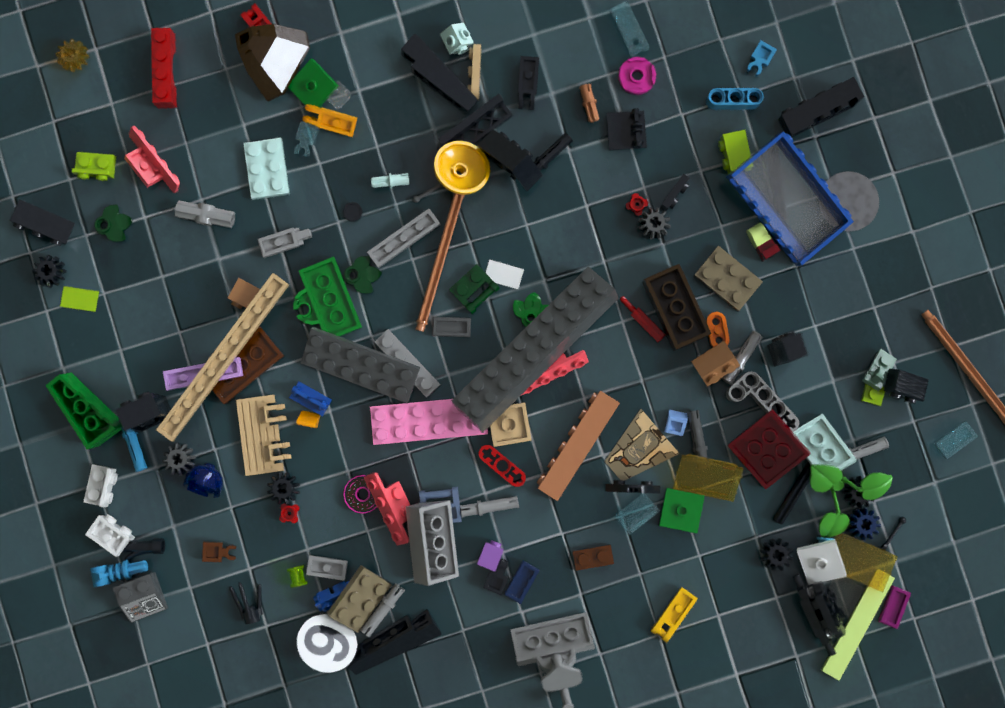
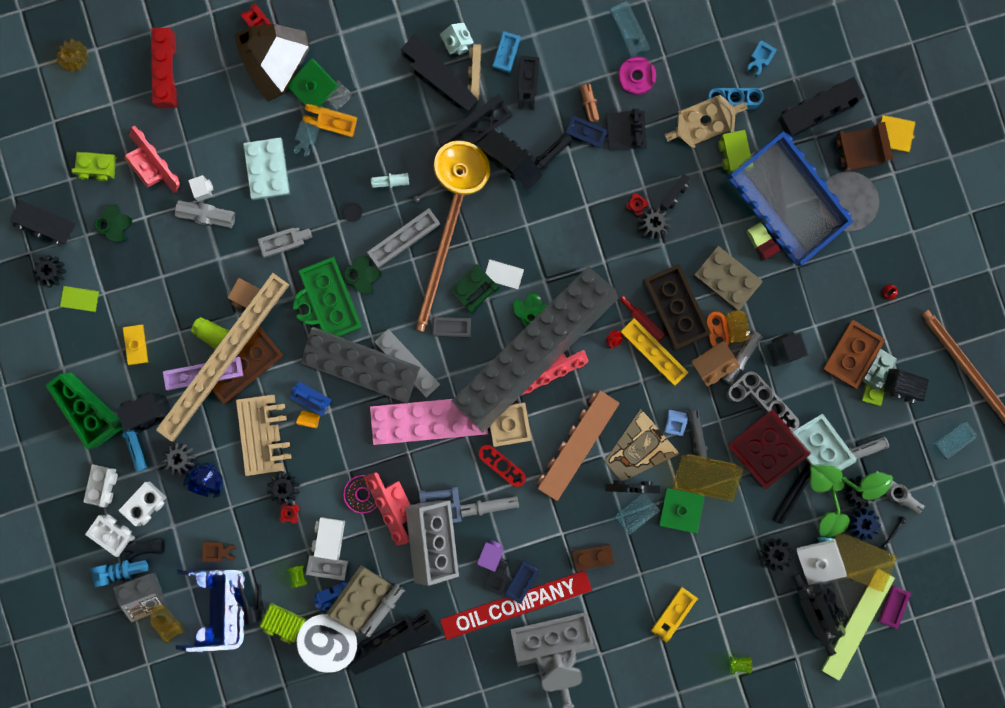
none -> white brick [119,482,167,526]
none -> yellow plate [123,324,149,366]
none -> clear yellow piece [151,605,184,644]
none -> clear blue windscreen [176,569,244,652]
none -> white plate [188,175,213,202]
none -> lime plant [191,317,230,350]
none -> lime brick [260,603,307,644]
none -> white brick [312,517,345,560]
none -> red sticker [440,570,592,640]
none -> dark azure plate [492,31,521,73]
none -> dark blue plate [566,115,608,148]
none -> red plate [605,330,623,350]
none -> yellow plate [621,318,689,386]
none -> tan plate [665,95,748,148]
none -> clear yellow gear [726,310,750,343]
none -> clear neon green bush [730,656,752,674]
none -> dark orange plate [822,320,886,389]
none -> reddish brown panel [835,122,893,172]
none -> light grey pin [874,471,925,515]
none -> yellow piece [881,115,915,153]
none -> red hinge [881,284,898,300]

